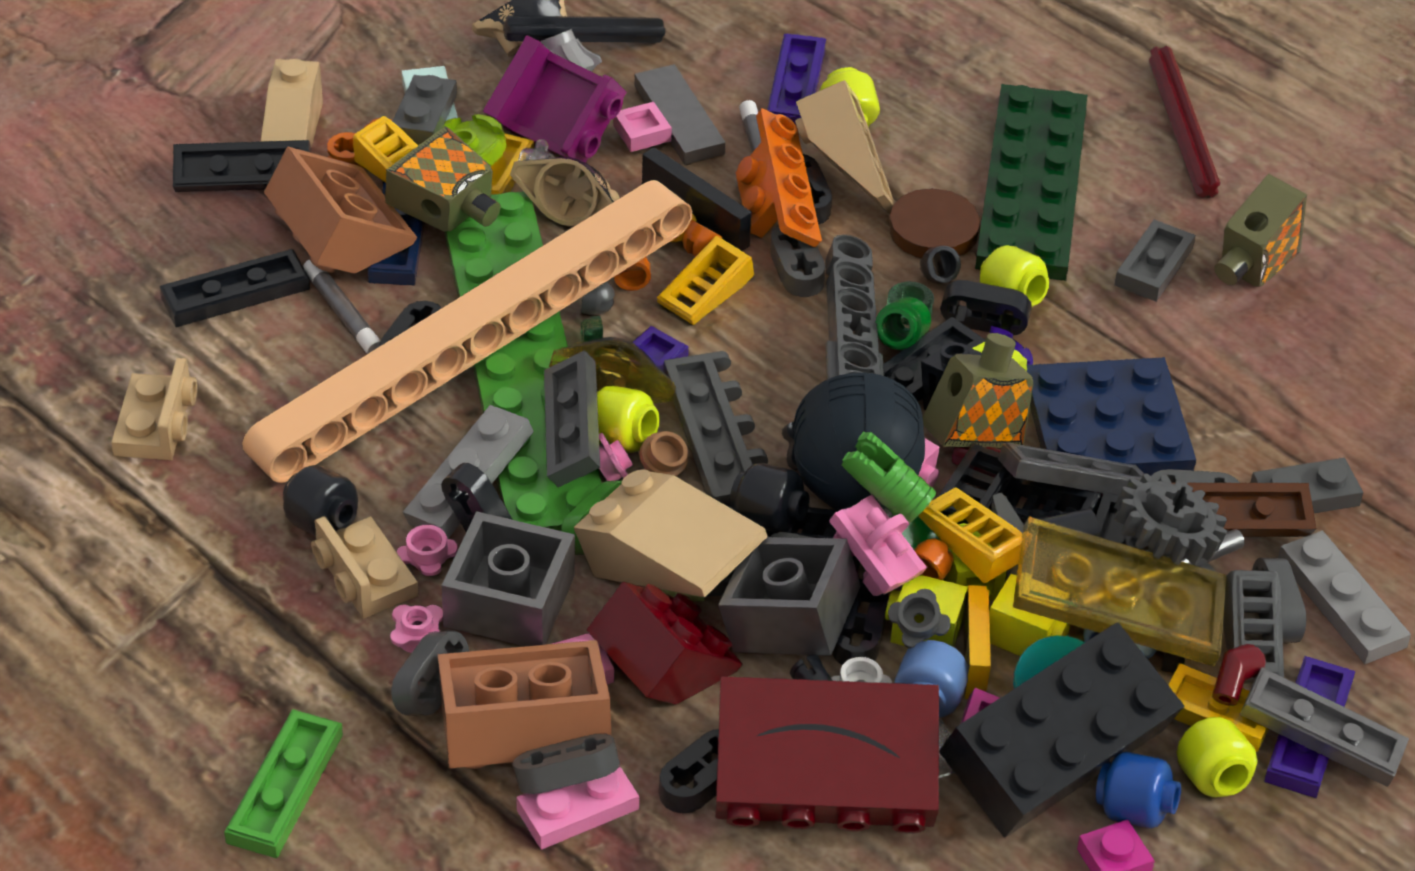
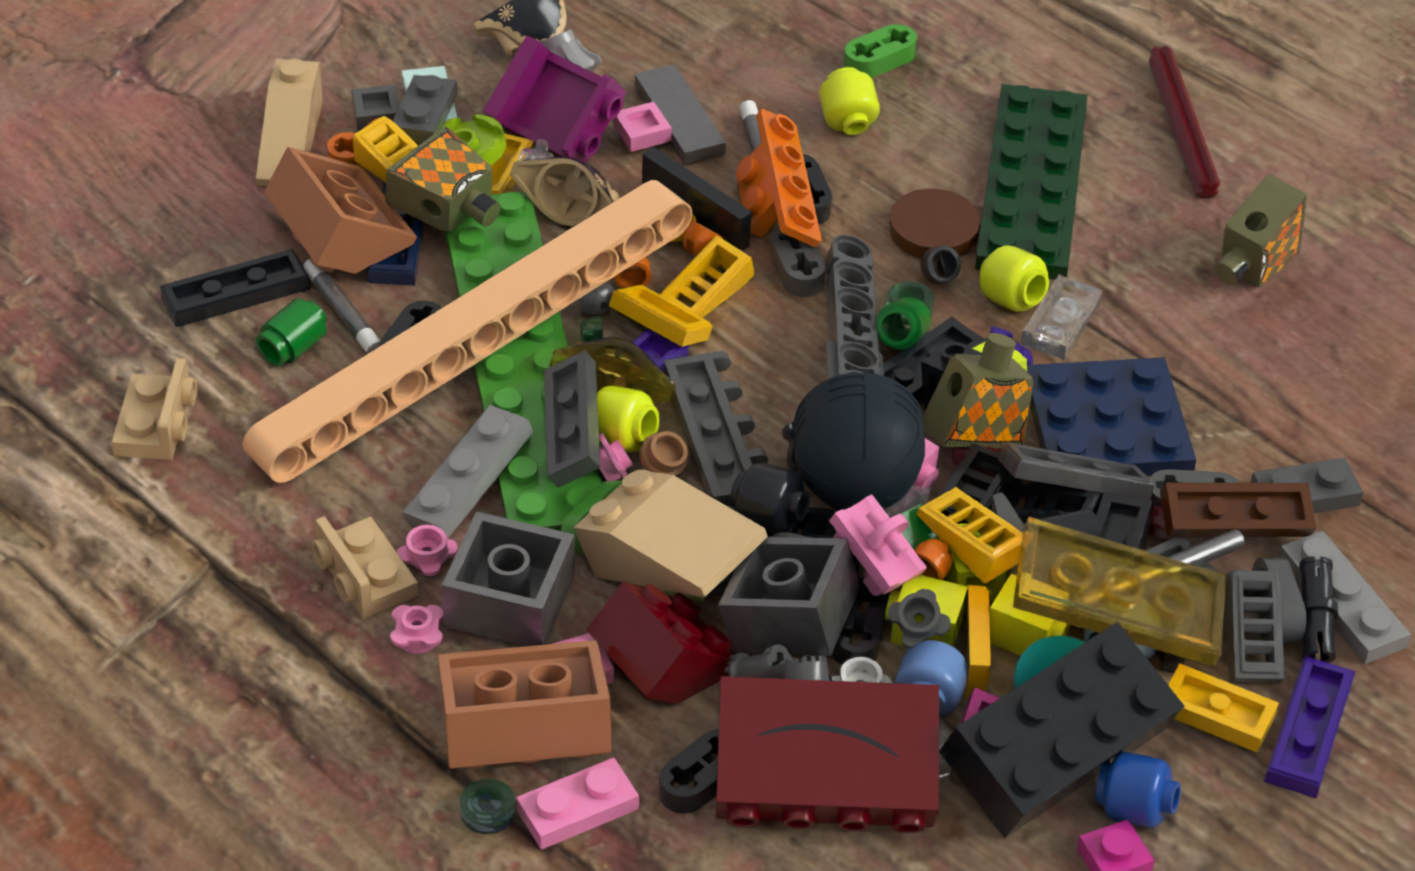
black tile [173,140,311,192] -> none
bright green tile [224,709,343,859] -> none
black head [283,465,359,536] -> none
dark grey beam [391,631,469,716] -> none
black beam [441,463,513,532] -> none
black axle [503,15,666,43] -> none
dark grey beam [512,734,620,794] -> none
dark purple tile [767,33,826,125] -> none
tan slope [795,80,895,214] -> none
bright green hinge [841,431,936,523] -> none
black beam [940,280,1032,336] -> none
dark grey plate [1114,219,1196,302] -> none
dark grey gear [1114,473,1227,565] -> none
neon yellow head [1176,717,1258,798] -> none
dark red arm [1212,644,1266,705] -> none
flat silver tile [1240,667,1409,787] -> none
none -> green brick [255,298,327,366]
none -> dark grey plate [352,85,400,131]
none -> clear green tile [460,779,515,834]
none -> yellow tile [609,285,713,347]
none -> dark grey connector [725,644,829,681]
none -> bright green beam [843,24,917,78]
none -> clear plate [1021,275,1102,360]
none -> black pin [1299,556,1339,663]

